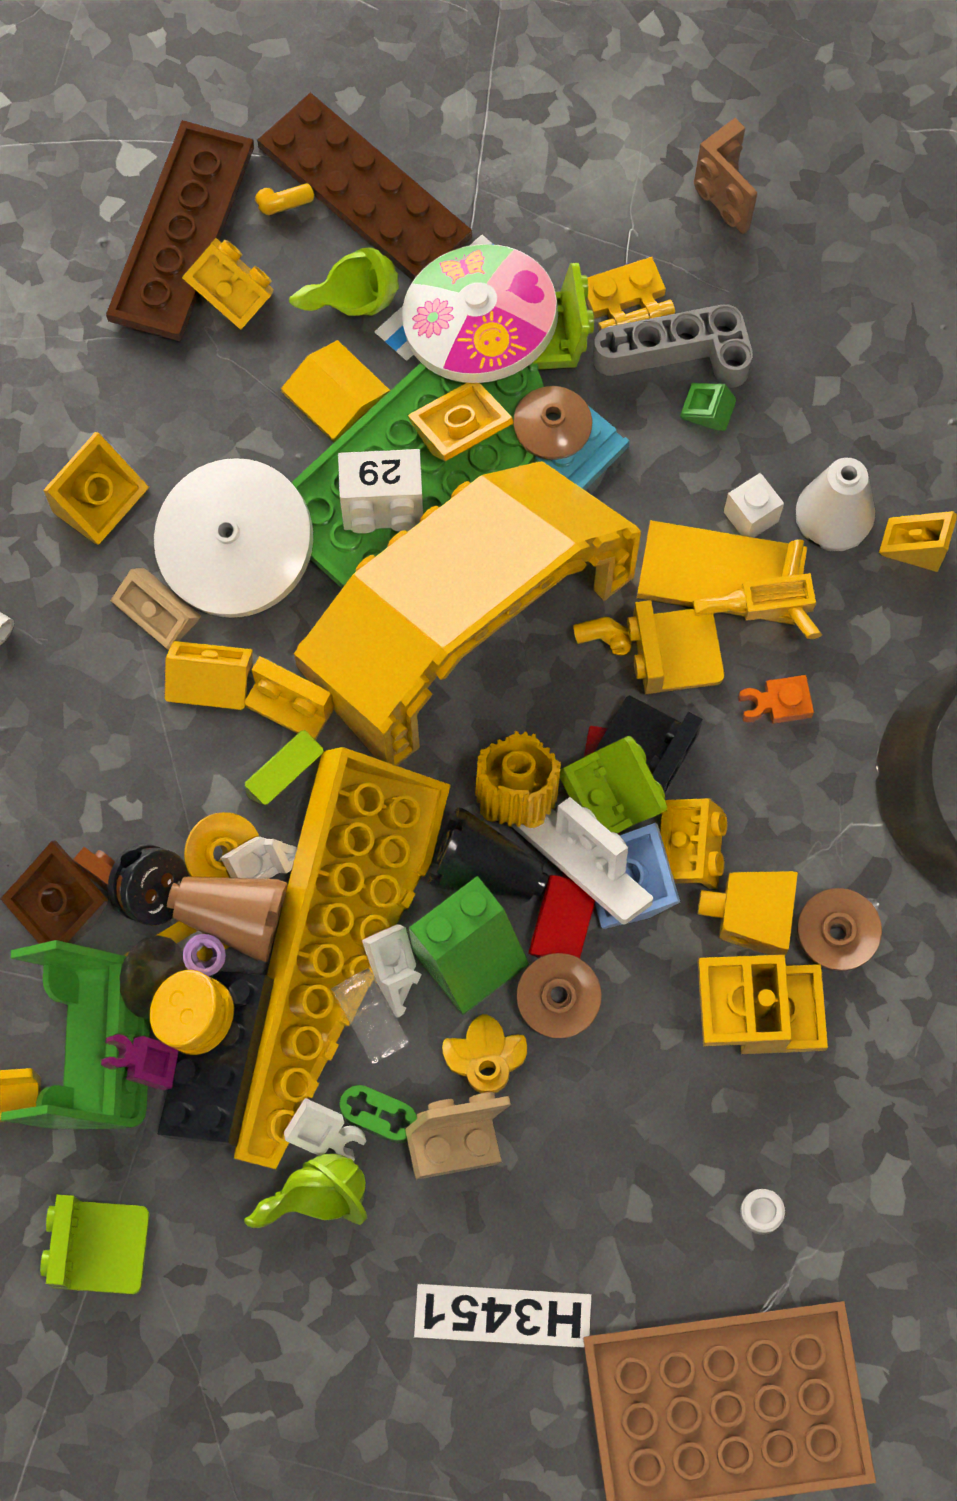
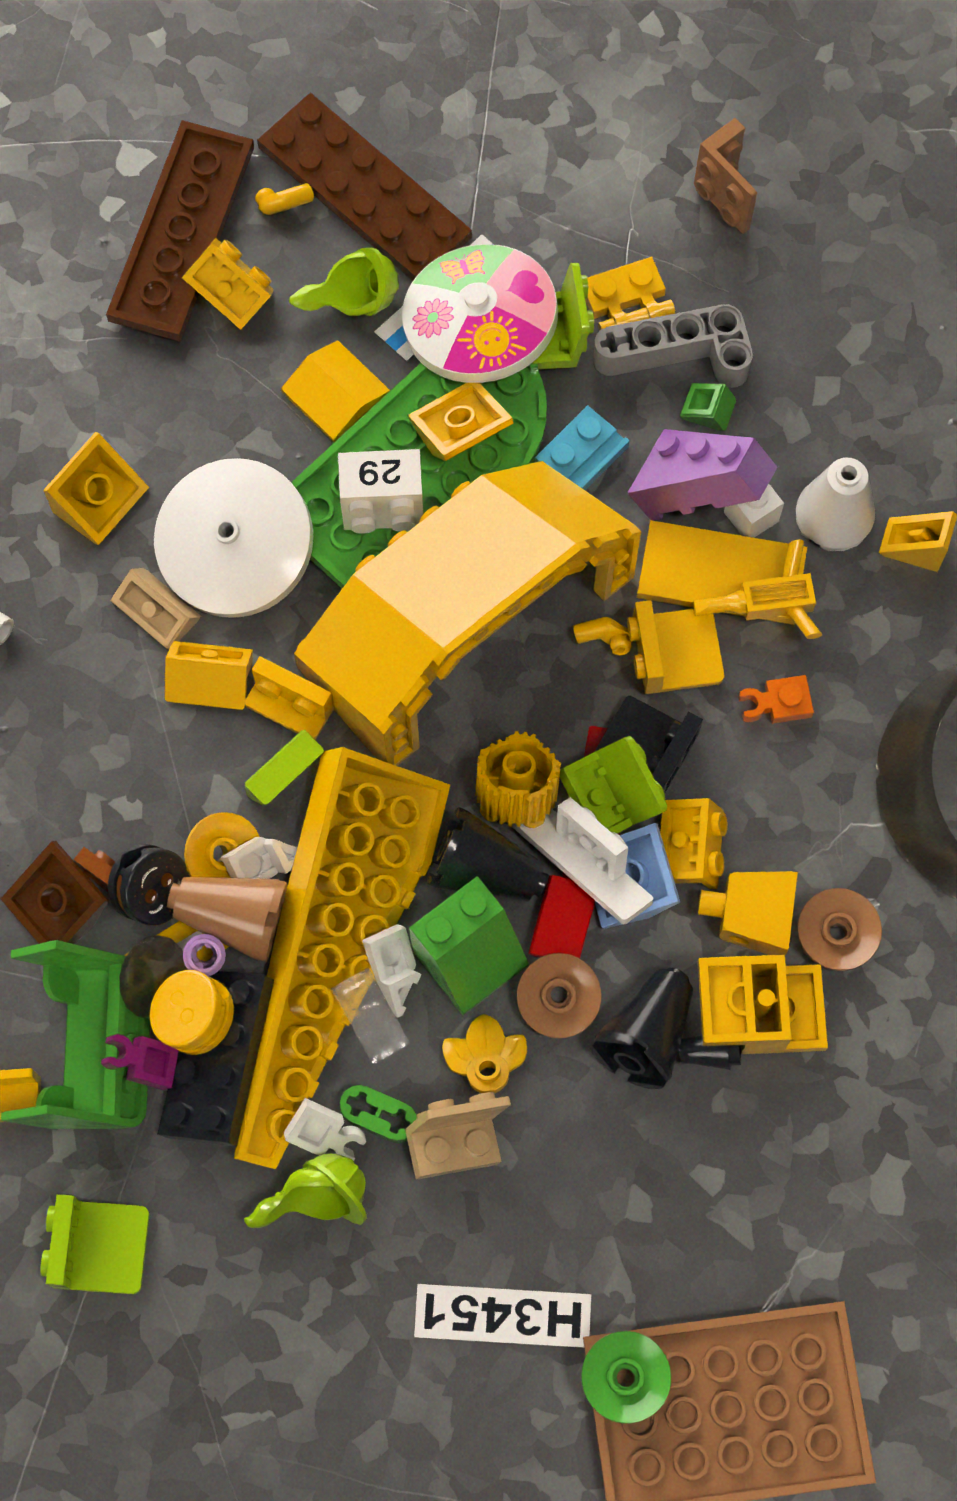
medium nougat dish [514,386,592,460] -> none
white tile [740,1189,785,1234] -> none
none -> bright green dish [581,1331,671,1424]
none -> black cone [592,968,693,1089]
none -> medium lavender wedge [628,429,777,521]
none -> black cone [679,1034,741,1070]

